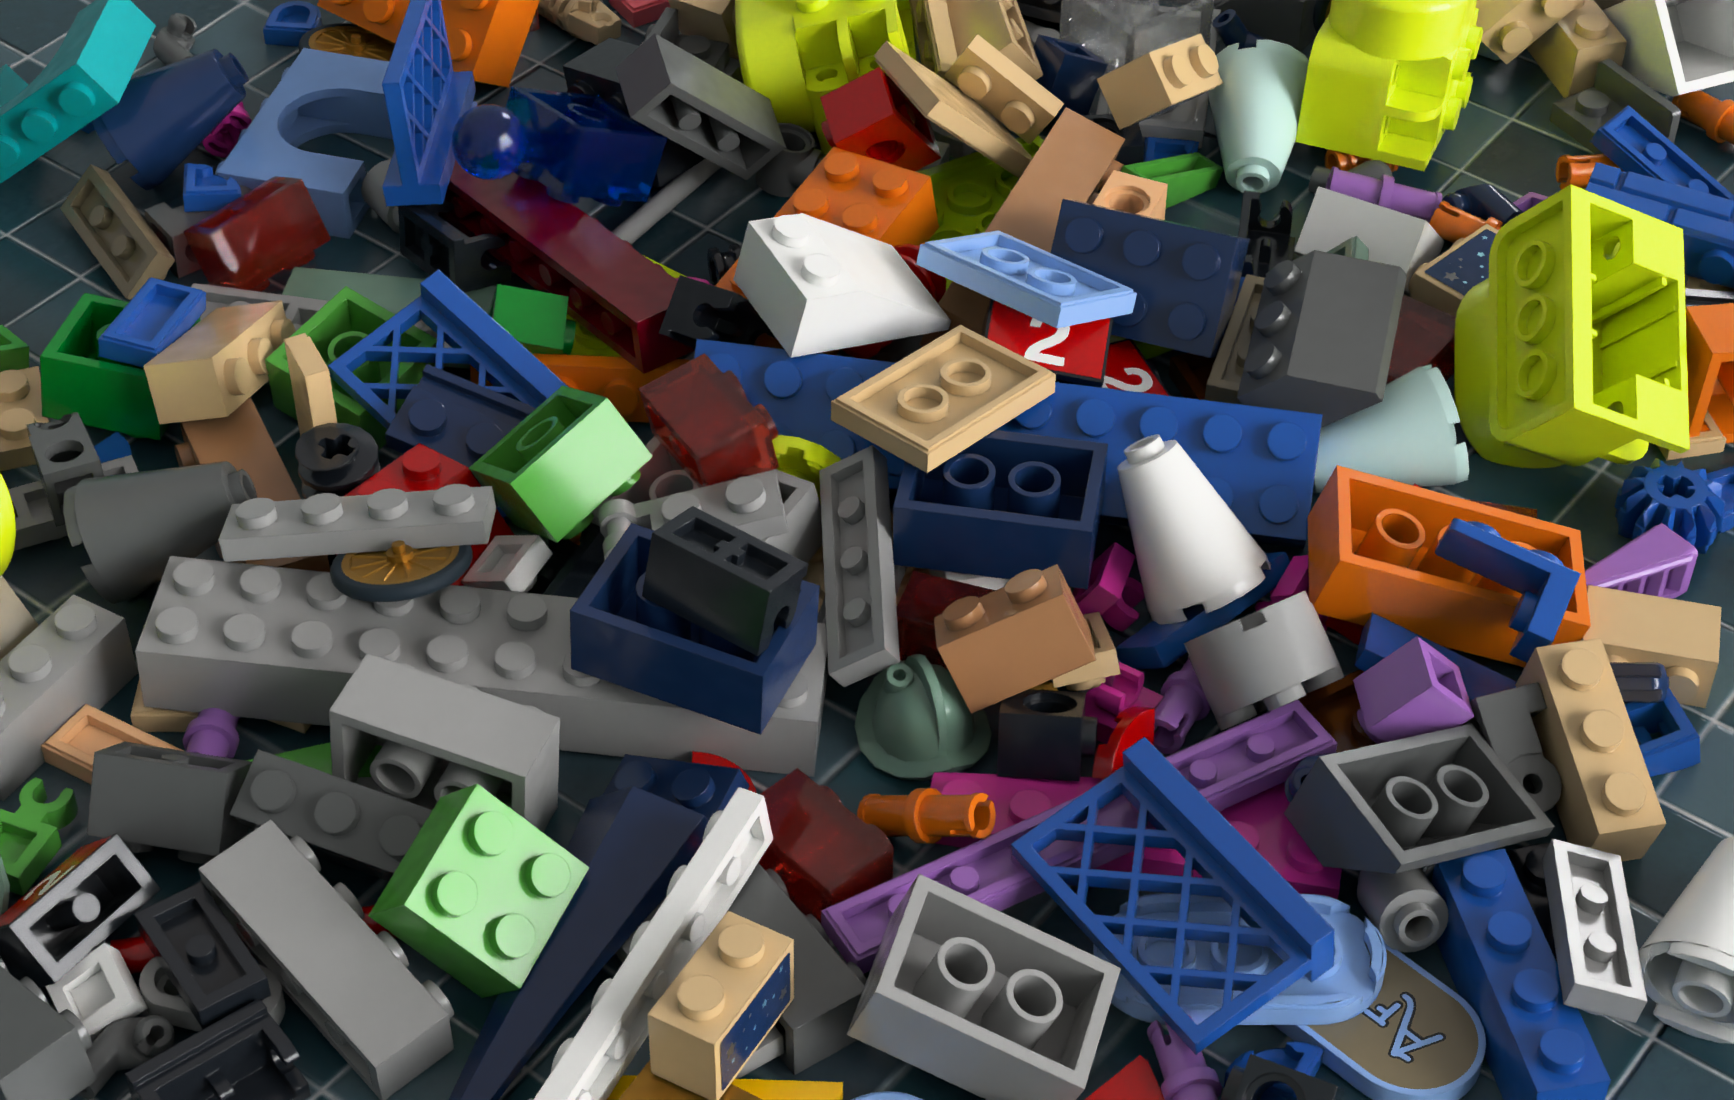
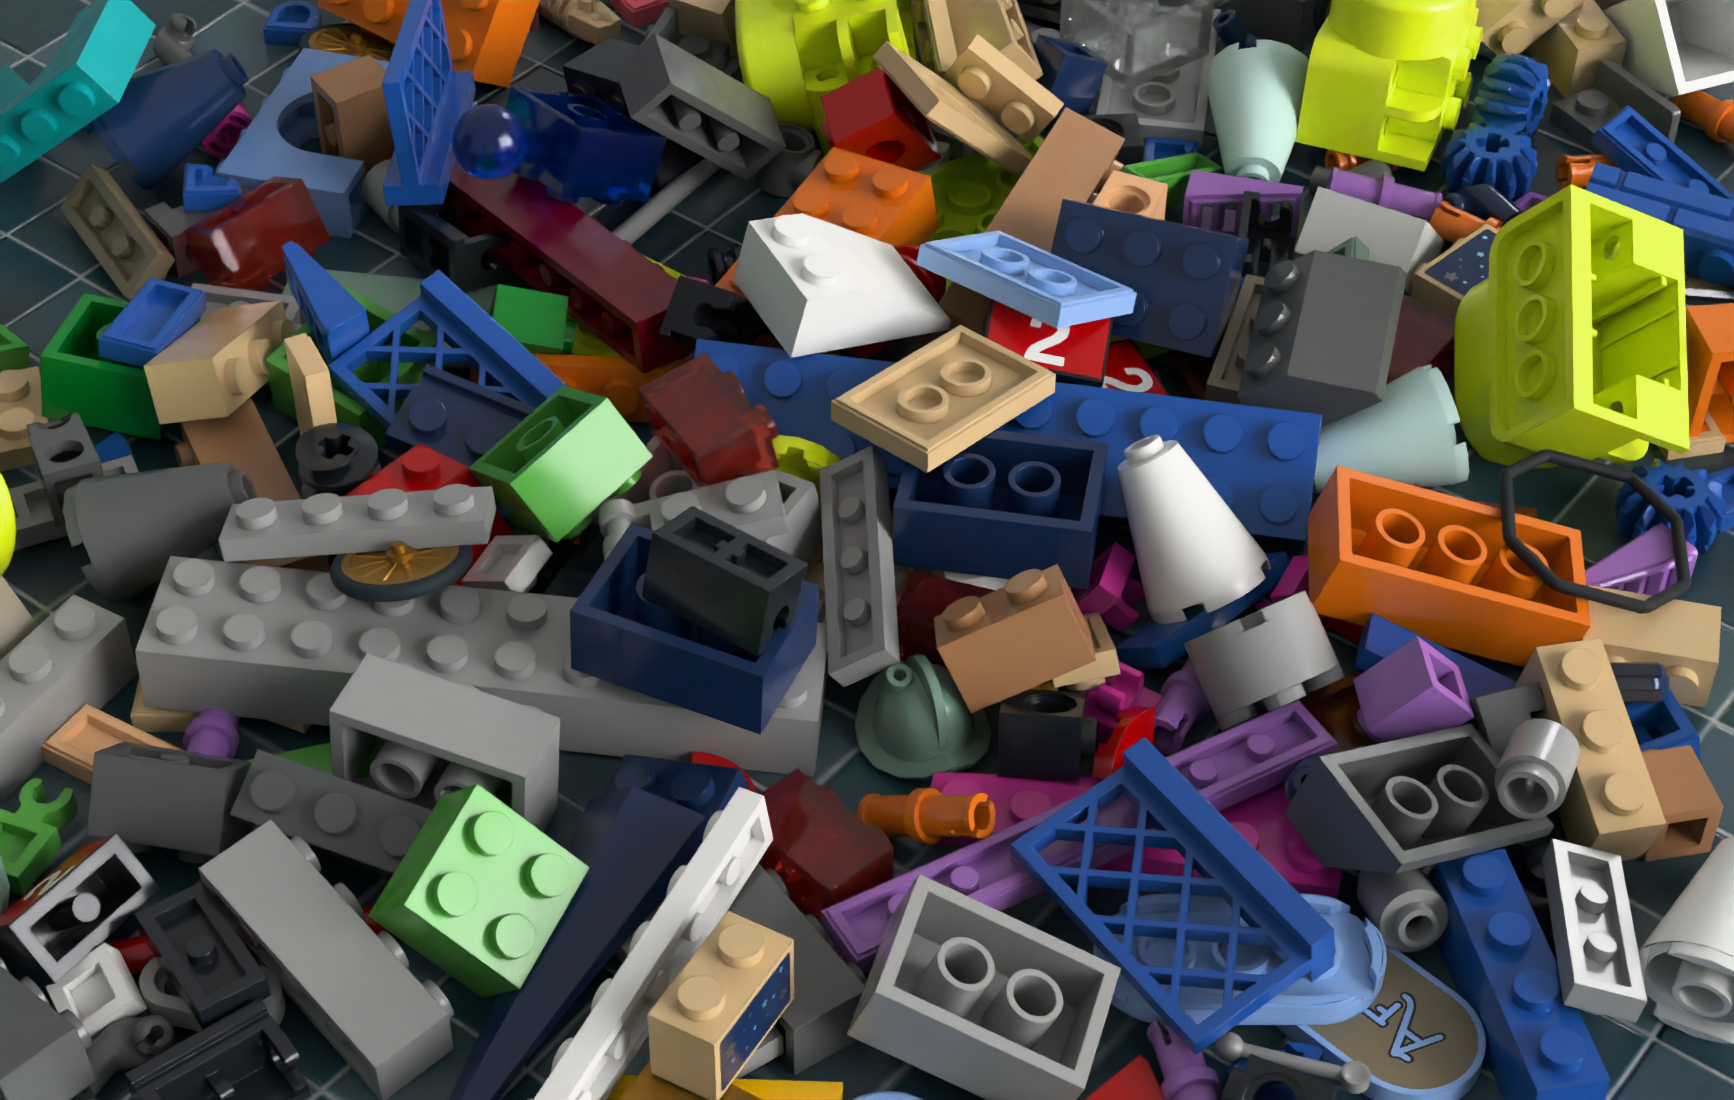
tan brick [1097,33,1223,130] -> none
blue bracket [1435,518,1581,663] -> none
none -> blue slope [282,240,370,364]
none -> medium nougat brick [310,54,395,175]
none -> medium lavender slope [1182,170,1304,238]
none -> light grey hinge [1215,1032,1371,1094]
none -> blue gear [1440,122,1538,201]
none -> blue gear [1472,54,1551,138]
none -> light grey brick [1494,719,1580,820]
none -> black piece [1499,449,1691,614]
none -> medium nougat brick [1641,745,1724,862]

